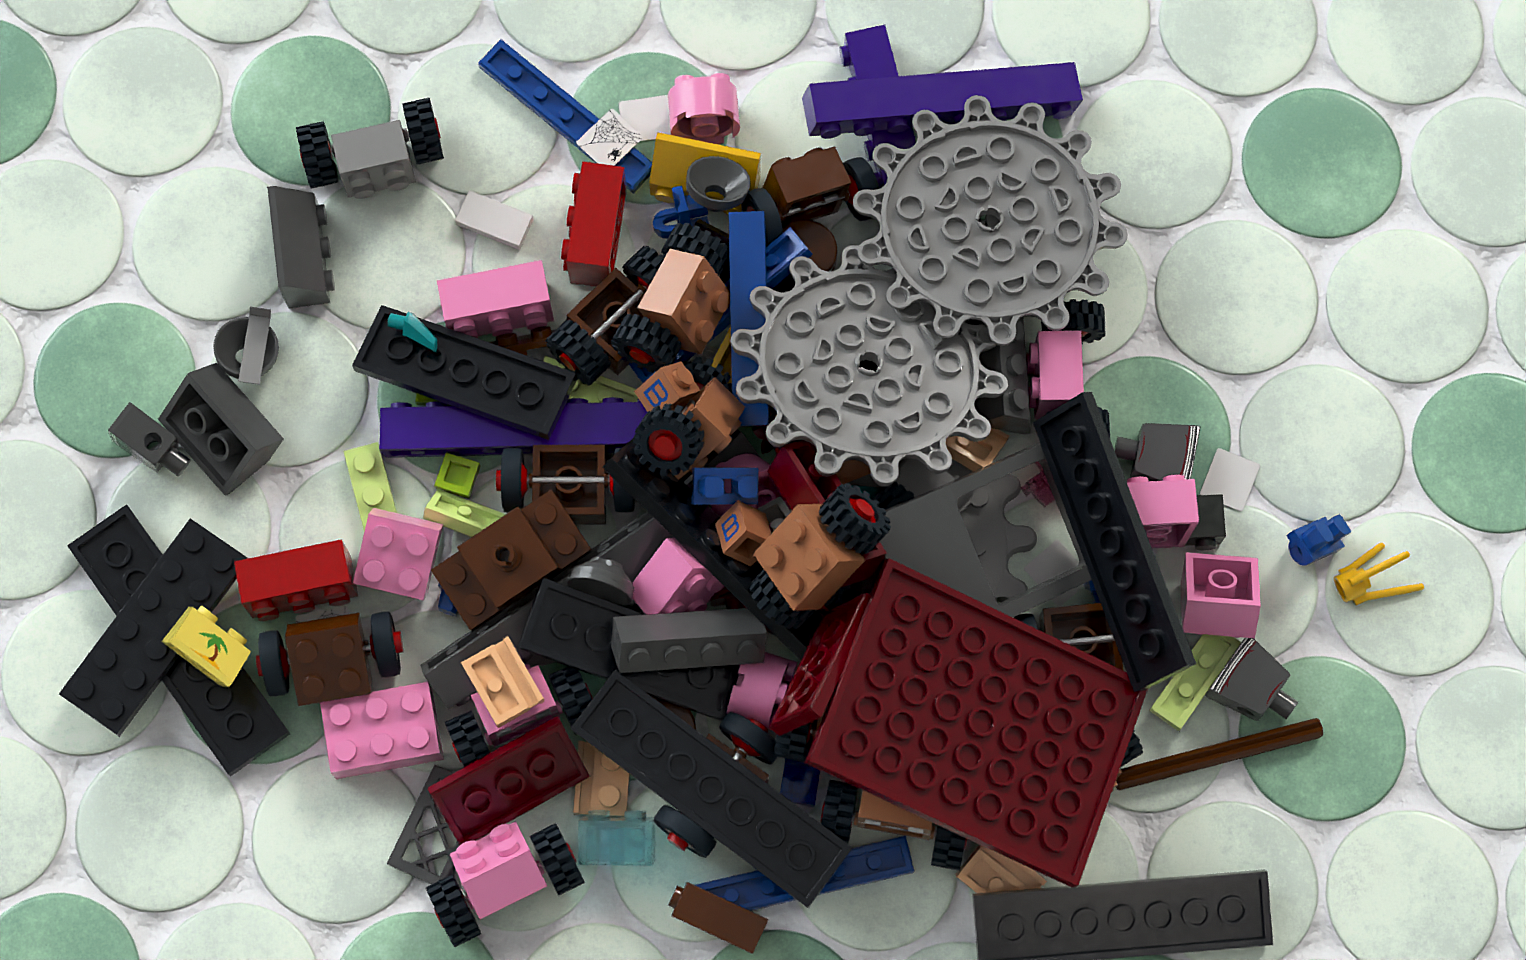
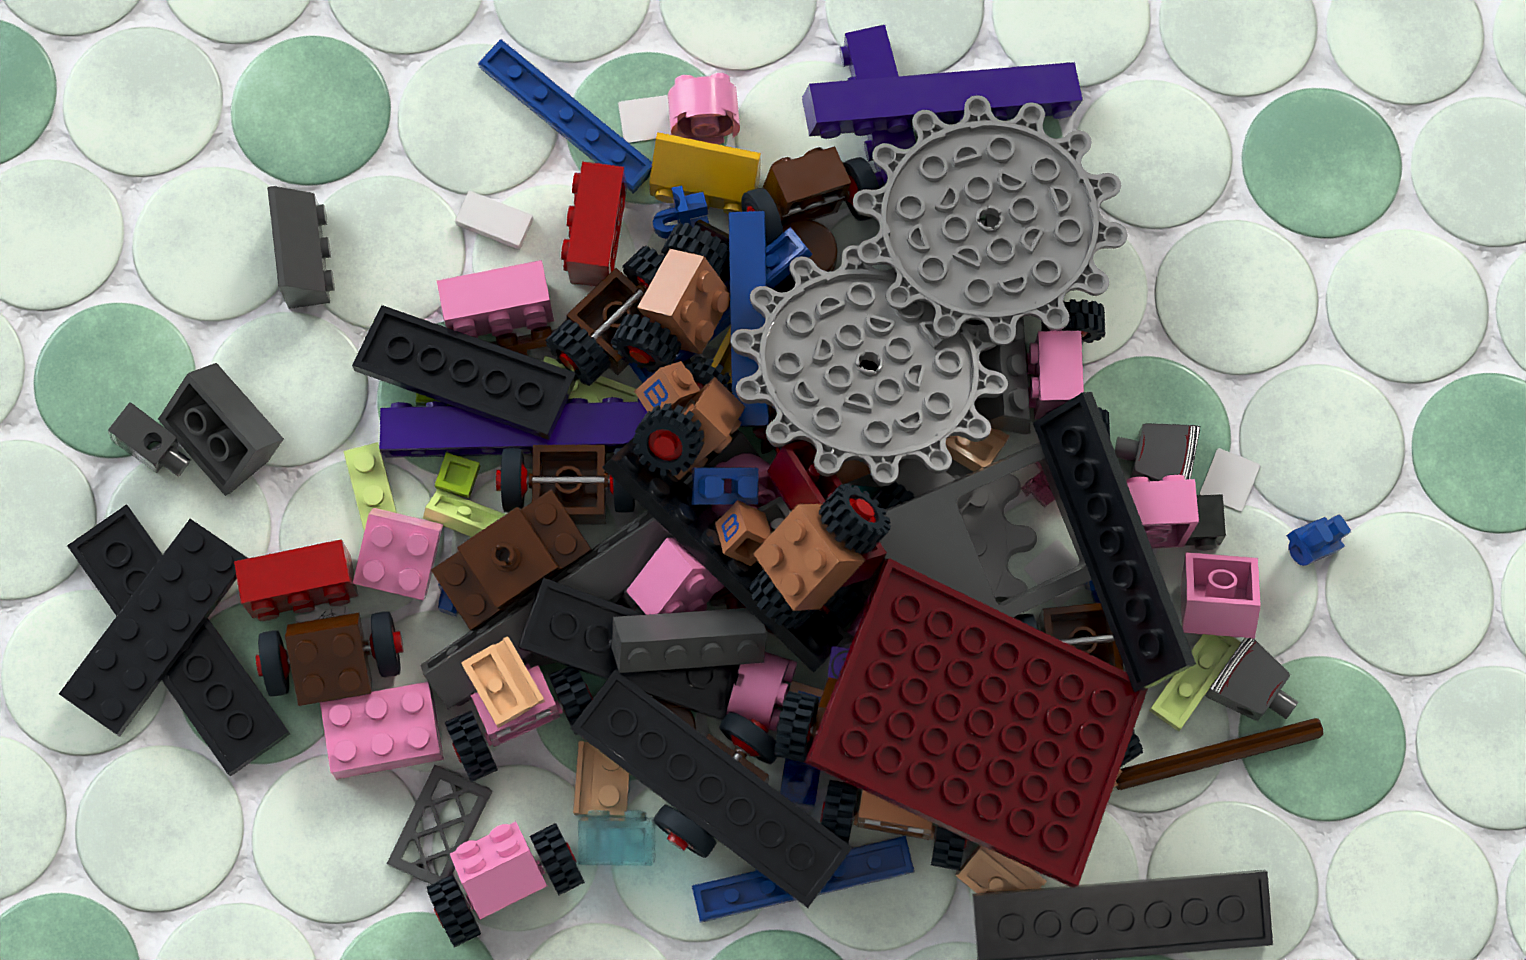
light yellow slope [162,606,251,687] -> none
dark grey piece [213,317,279,379] -> none
light grey piece [238,307,271,385] -> none
brick [296,97,444,199] -> none
teal bar [388,312,437,352] -> none
dark red tile [427,716,590,845] -> none
dark grey piece [567,557,634,606] -> none
white sticker [576,109,643,165] -> none
reddish brown brick [668,882,768,954] -> none
dark grey piece [686,156,751,212] -> none
dark red tile [770,593,870,736] -> none
yellow plant [1334,543,1424,605] -> none

